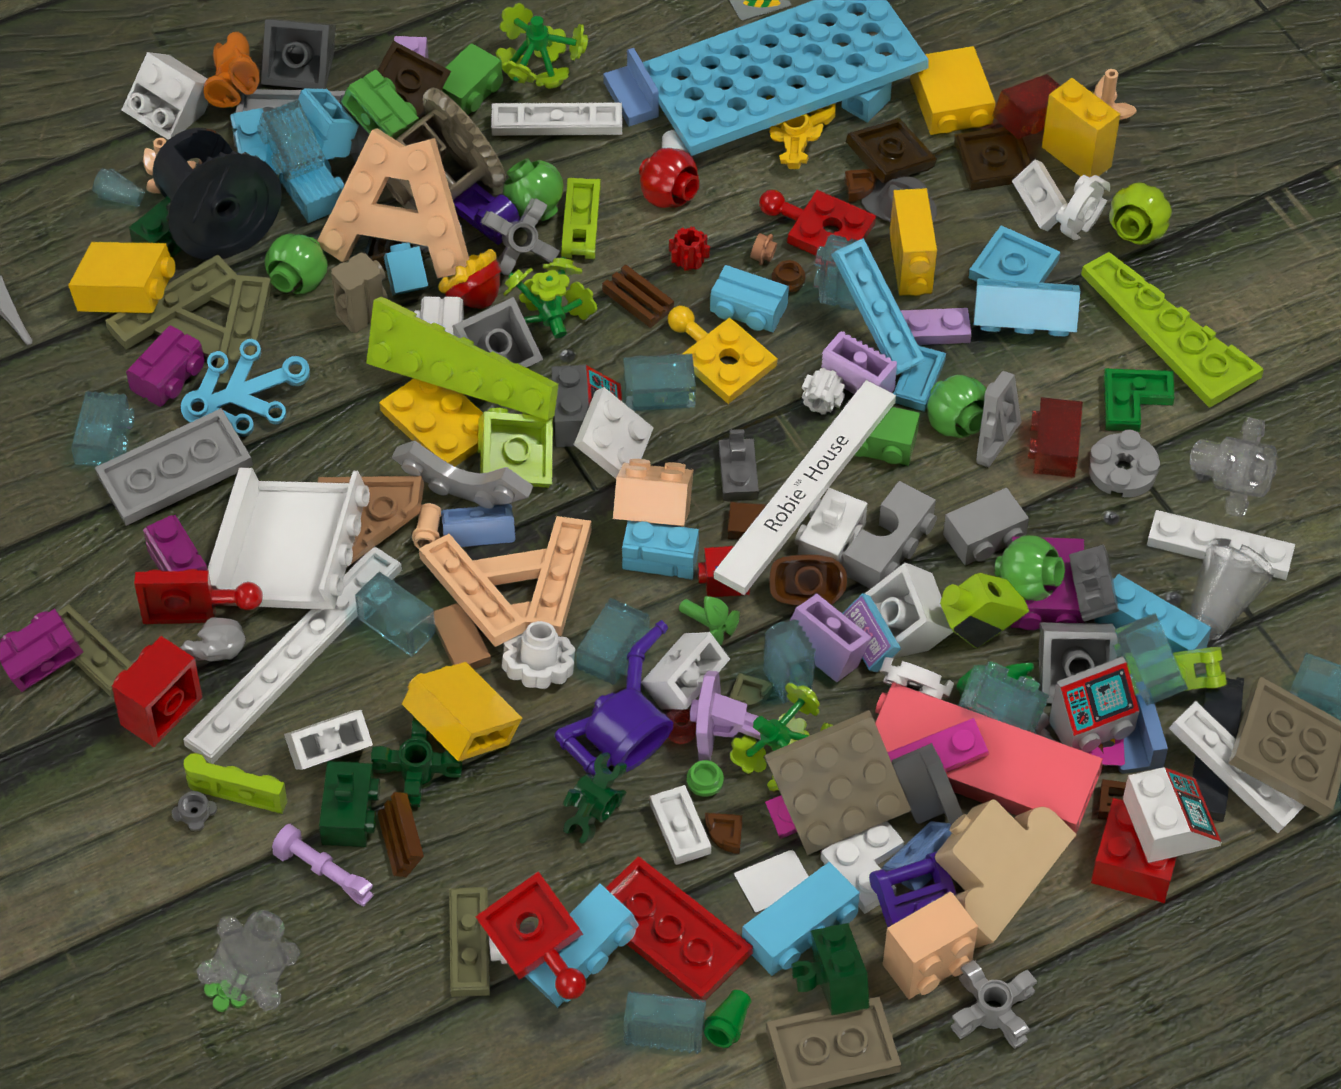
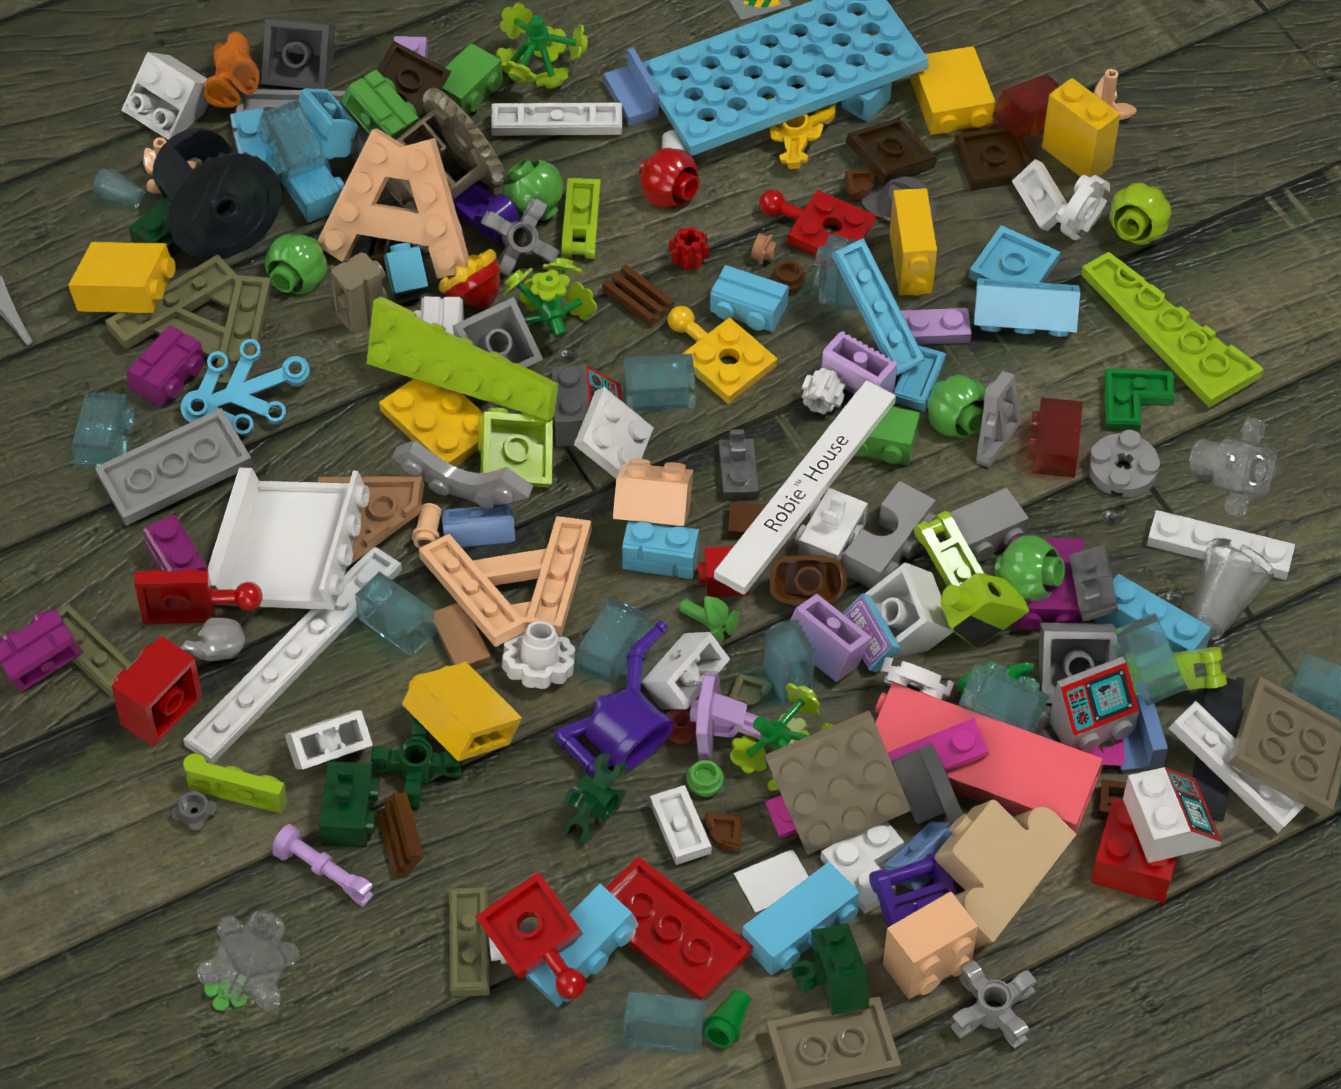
none -> plate [914,511,984,586]

